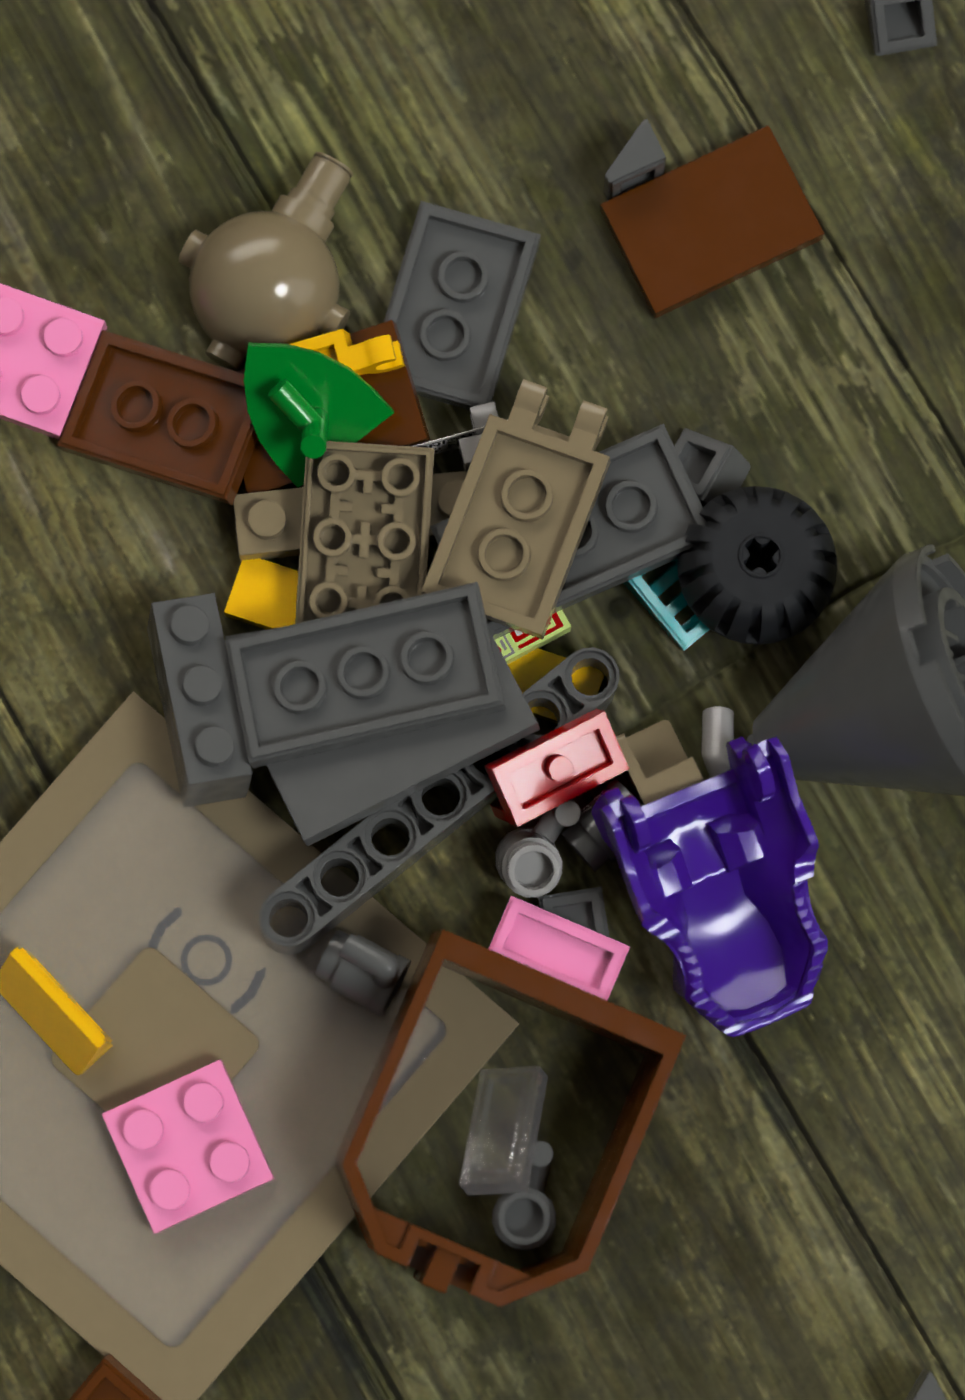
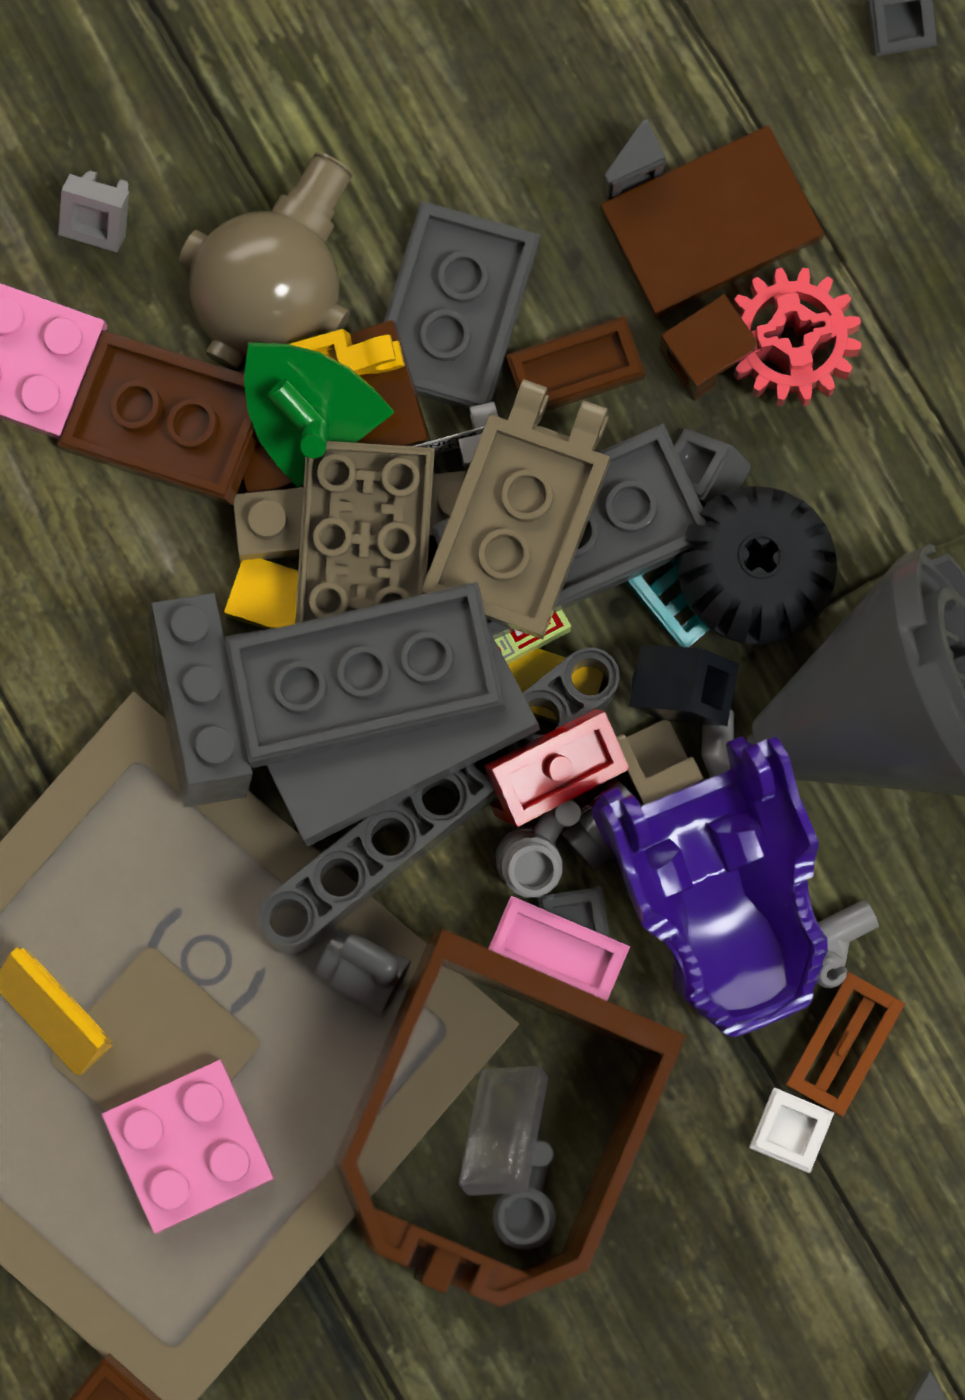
none -> light grey tile [58,171,129,253]
none -> reddish brown tile [506,316,645,412]
none -> black brick [629,644,739,726]
none -> reddish brown panel [659,294,758,401]
none -> coral gear [733,268,861,406]
none -> white tile [749,1088,834,1173]
none -> dark orange tile [785,972,905,1117]
none -> light grey arm [817,899,879,988]

